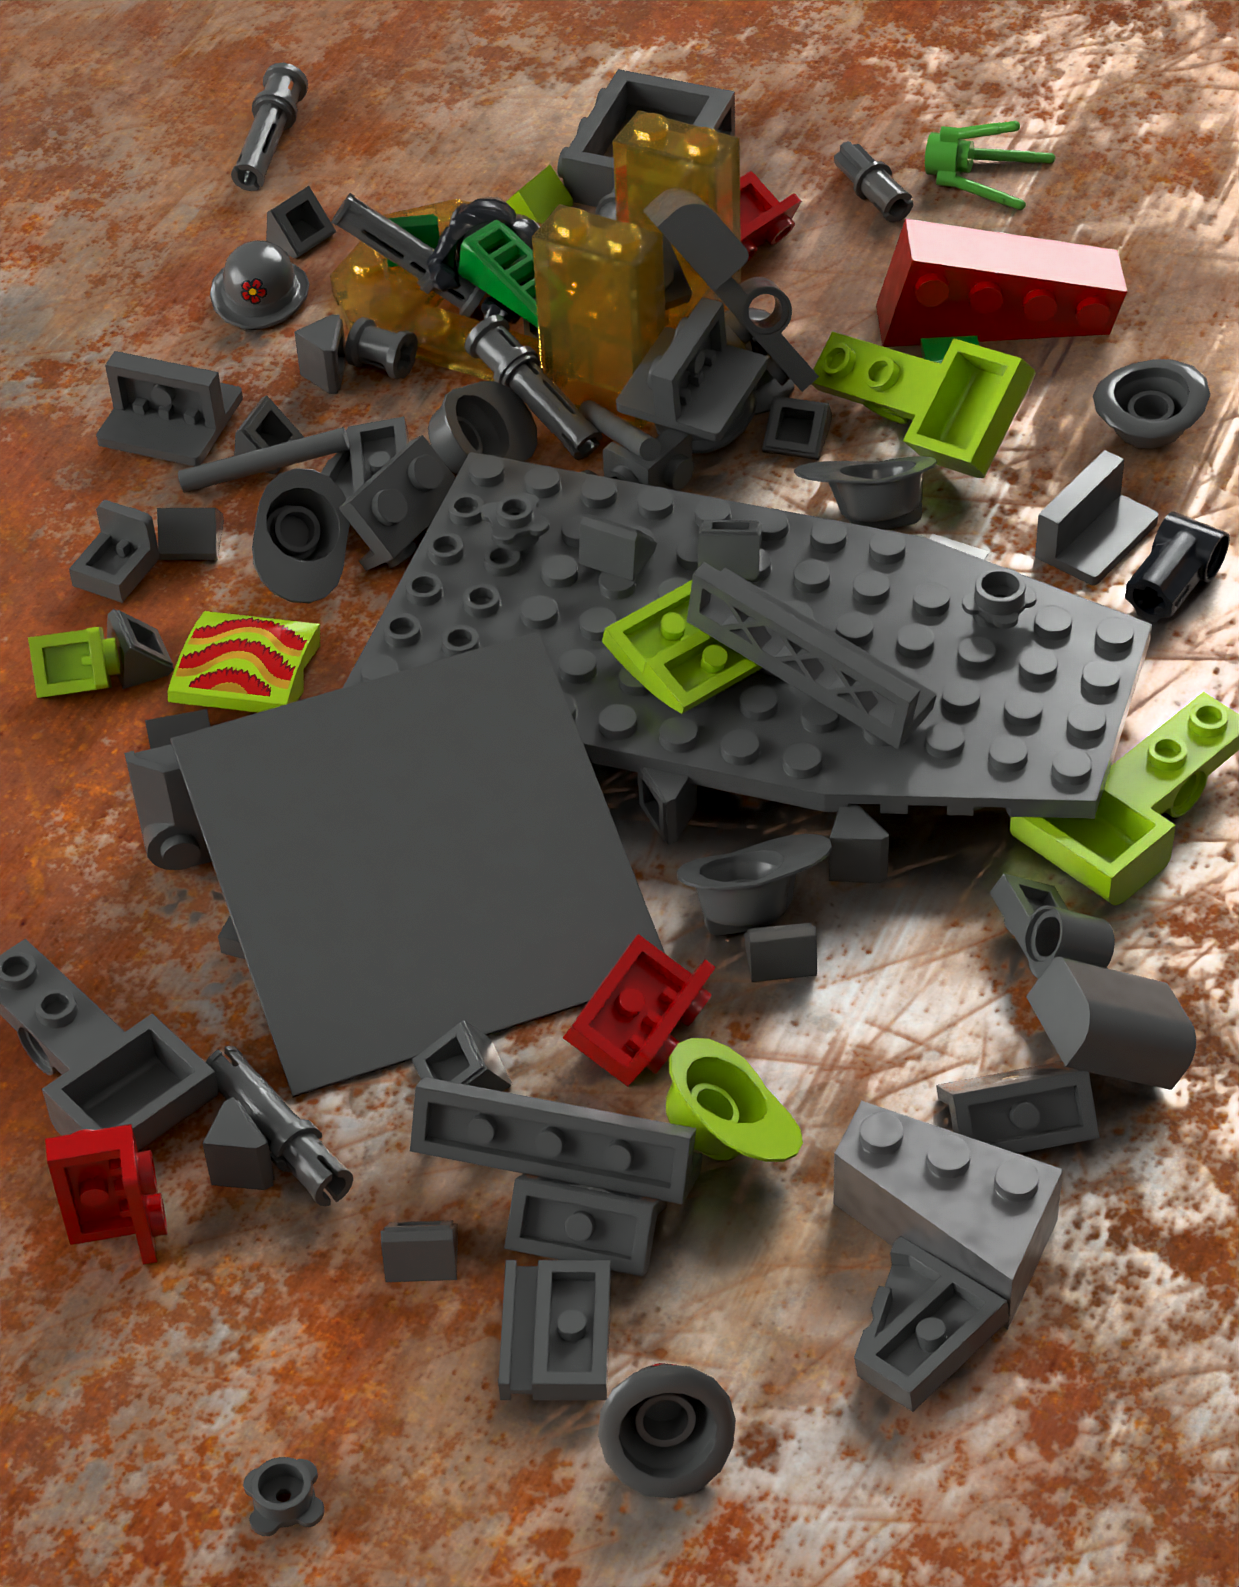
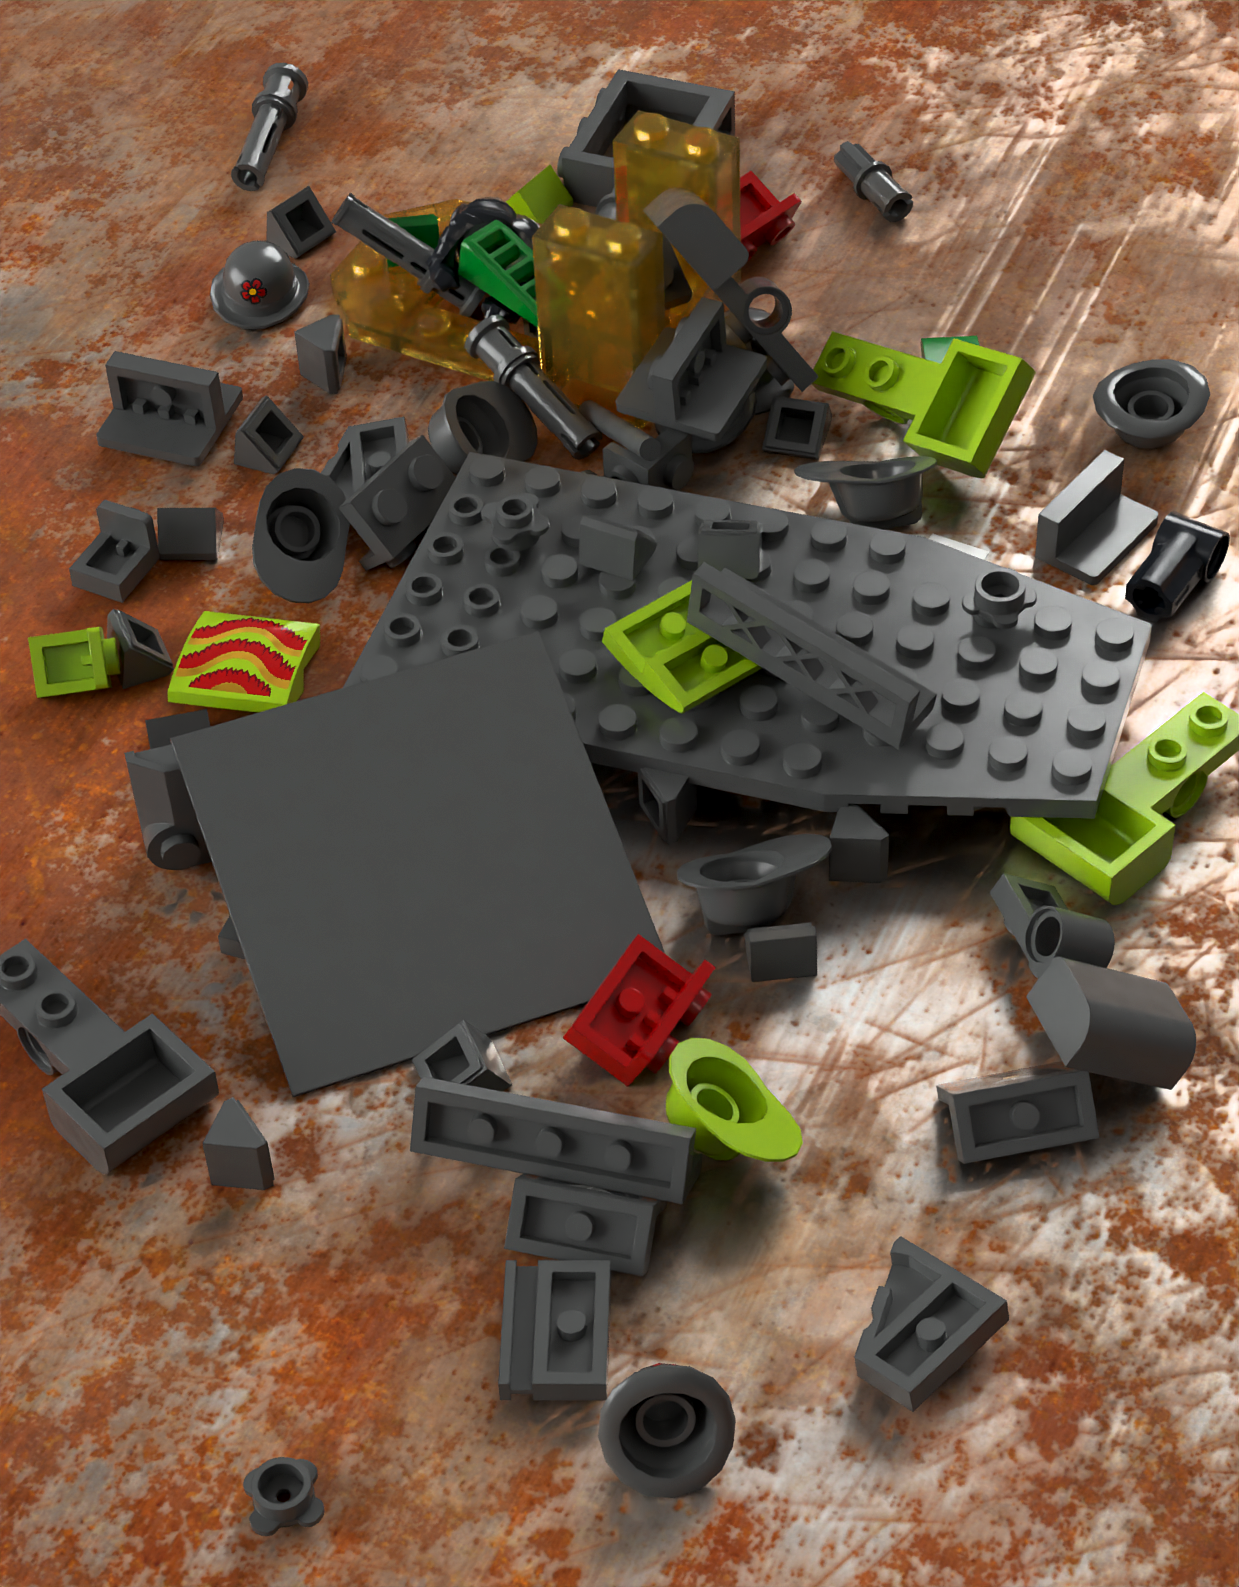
red bracket [45,1124,168,1265] -> none
dark grey bar [178,427,350,493] -> none
dark grey pin [206,1046,353,1206] -> none
dark grey bush [345,317,418,379] -> none
dark grey slope [381,1220,458,1282] -> none
flat silver wedge [833,1100,1063,1330] -> none
red wedge [876,218,1127,347] -> none
bright green plant [925,121,1056,210] -> none

